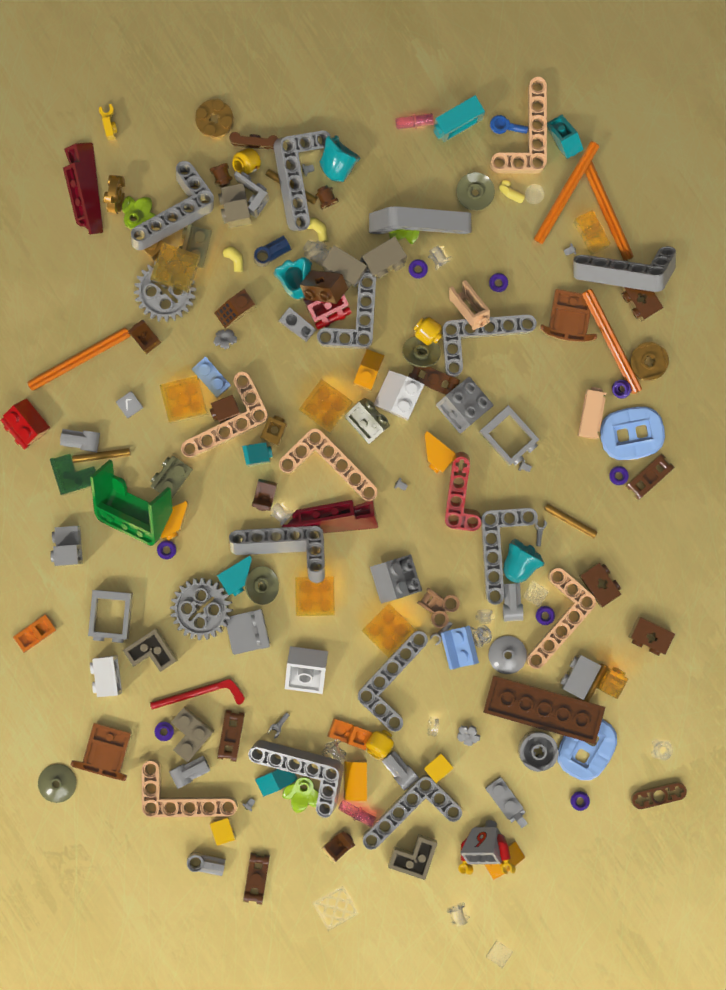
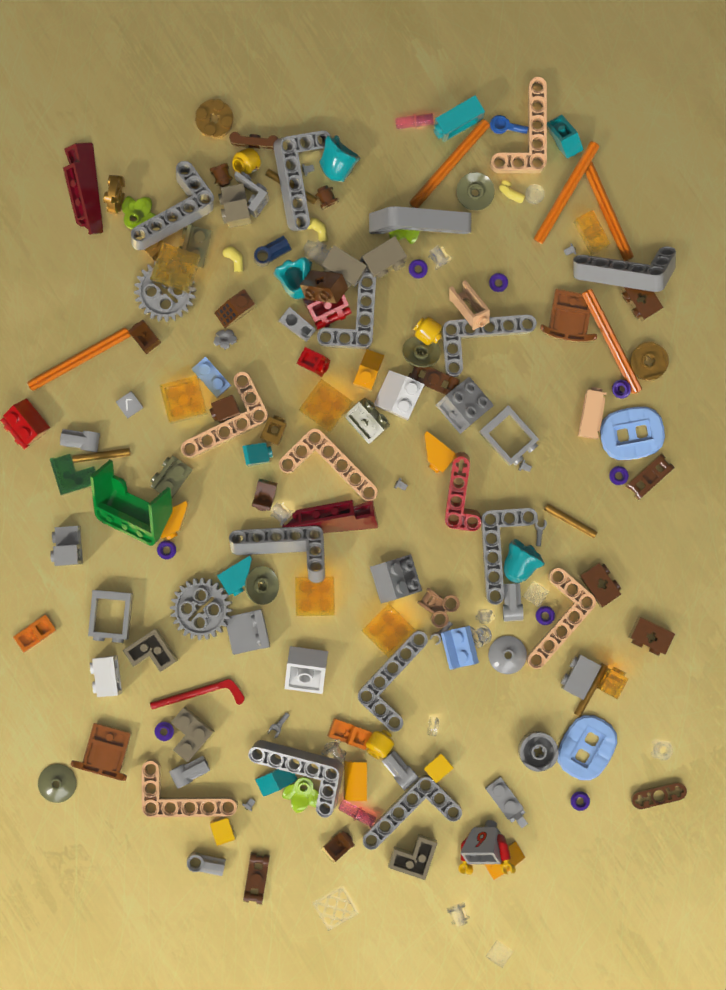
yellow plate [99,104,118,141] -> none
reddish brown plate [217,710,245,762] -> none
light grey plant [457,725,480,746] -> none
reddish brown plate [483,675,605,744] -> none
none -> red bracket [296,347,330,377]
none -> orange axle [409,119,490,208]

